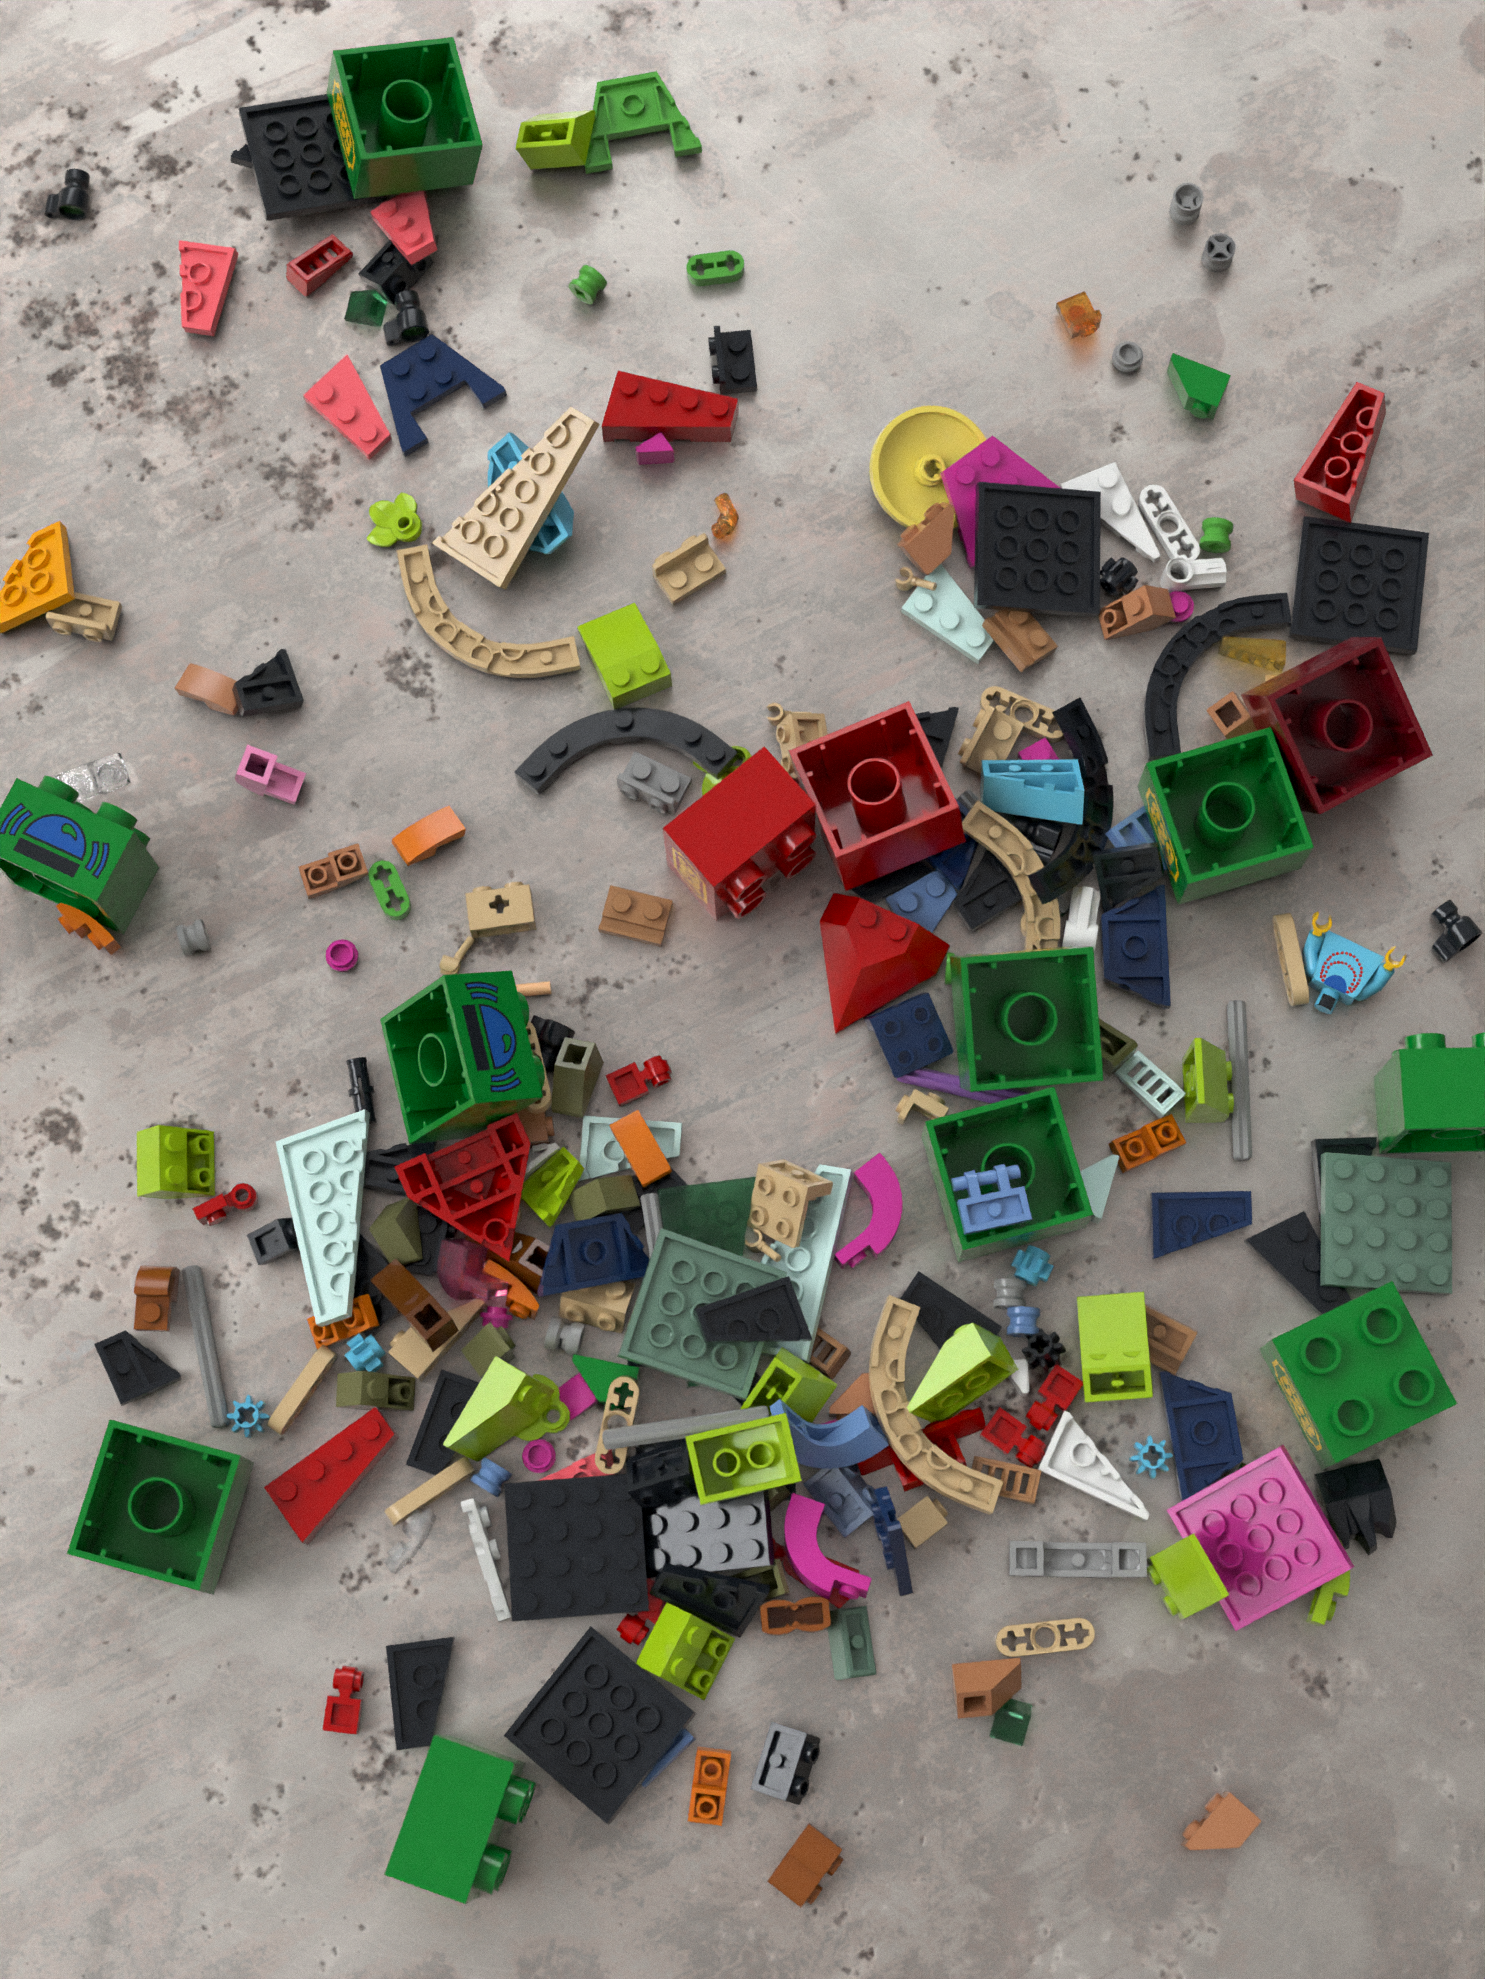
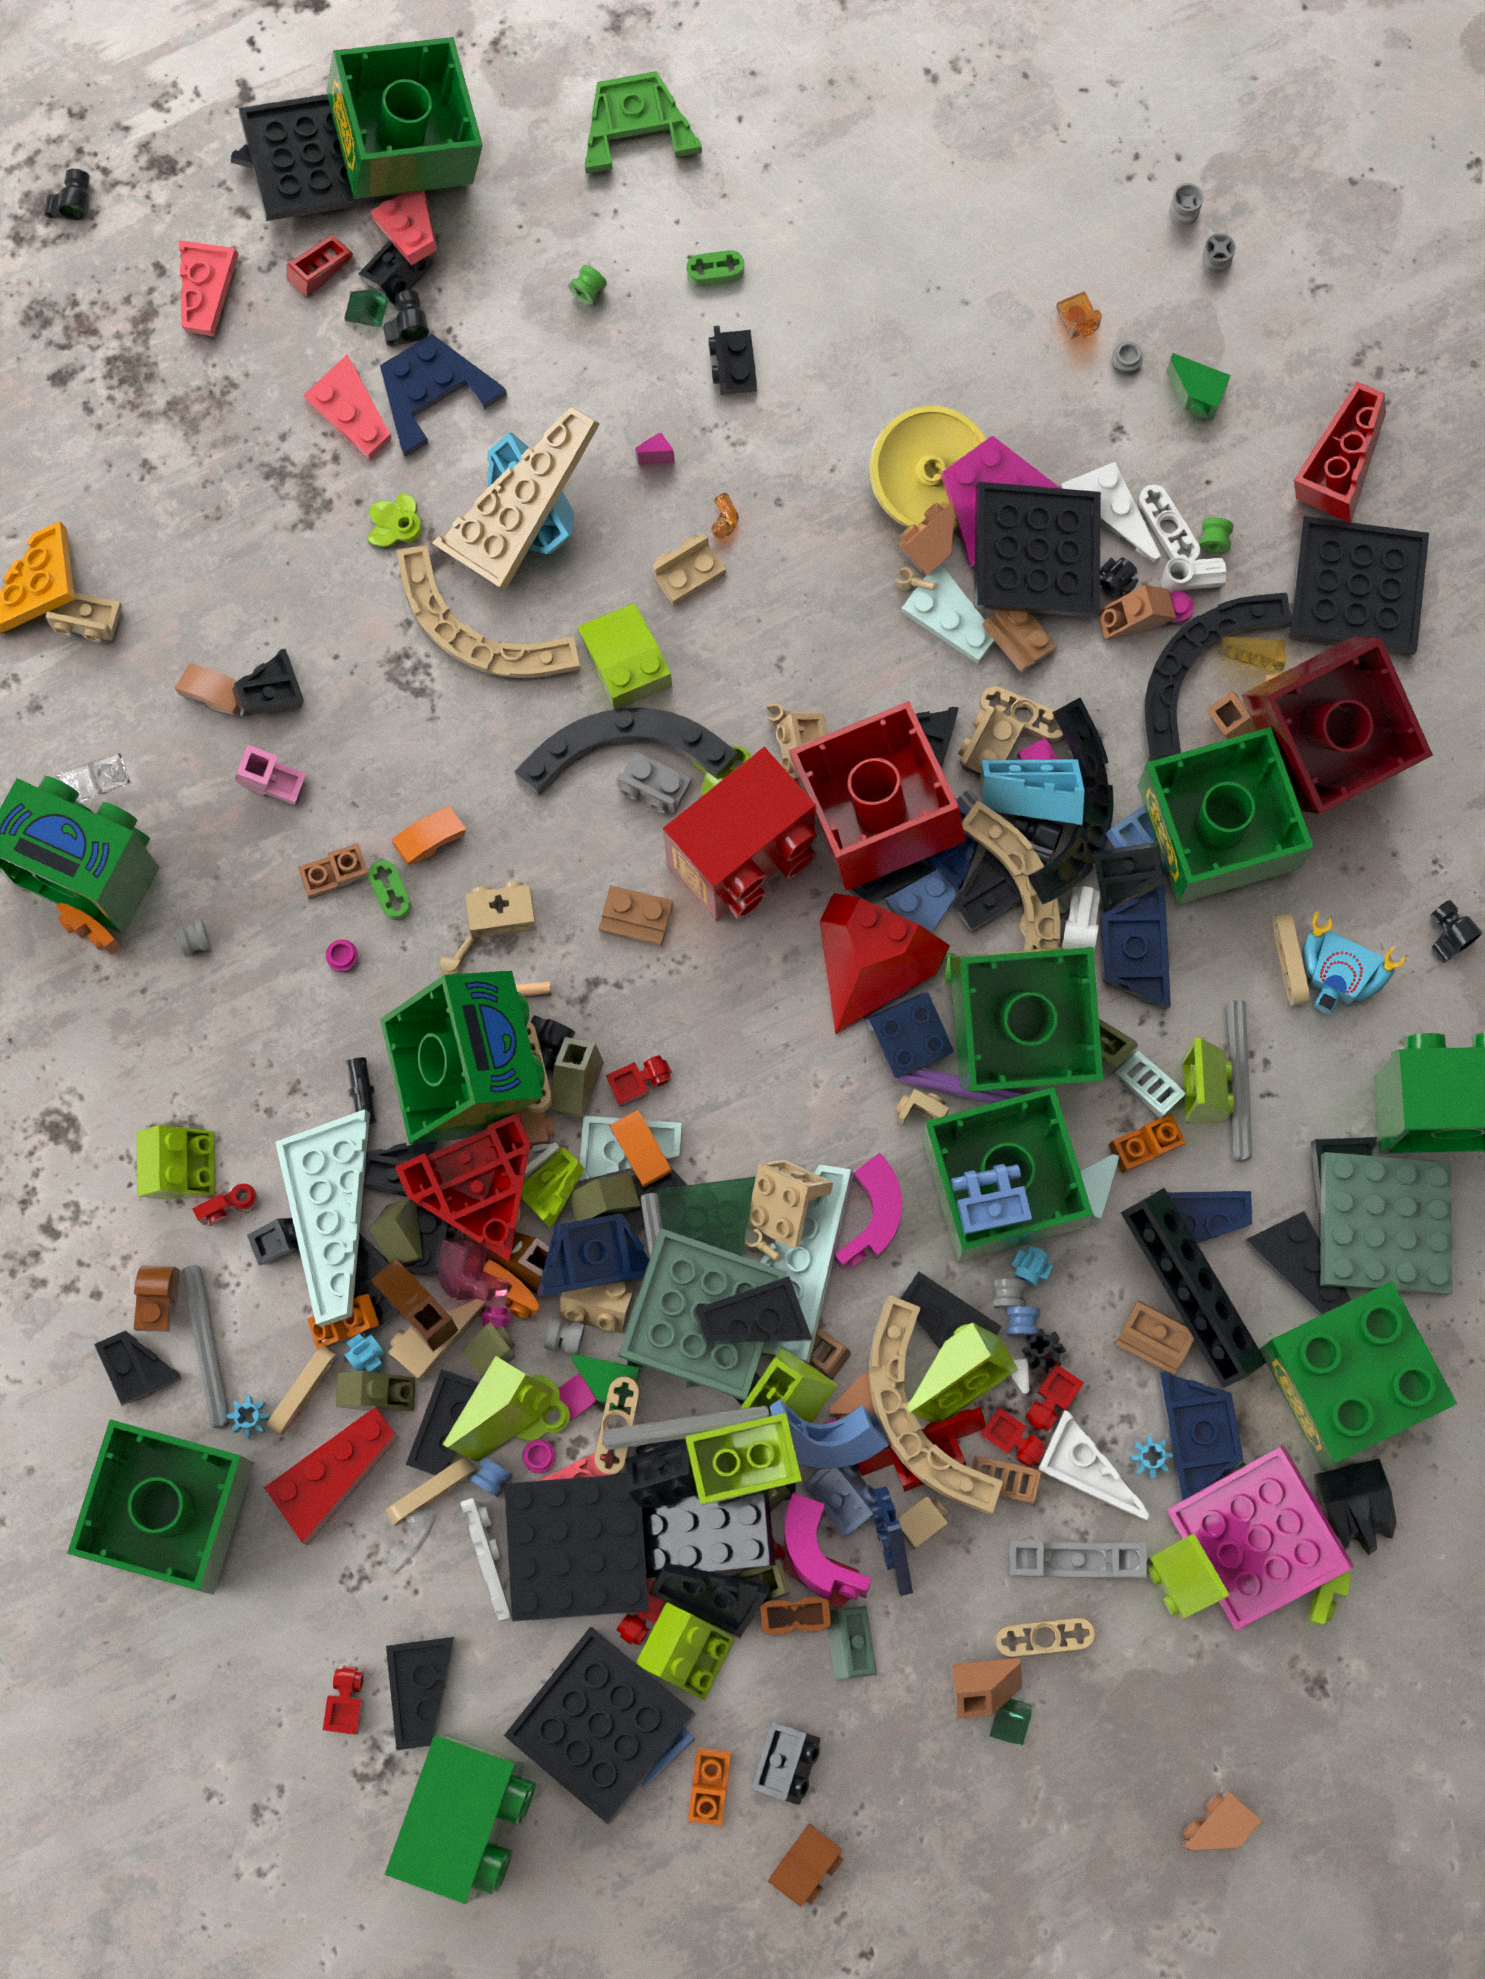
lime slope [515,110,596,169] -> none
red wedge [601,370,739,442] -> none
lime slope [1077,1291,1153,1402] -> none
none -> black brick [1121,1188,1267,1388]

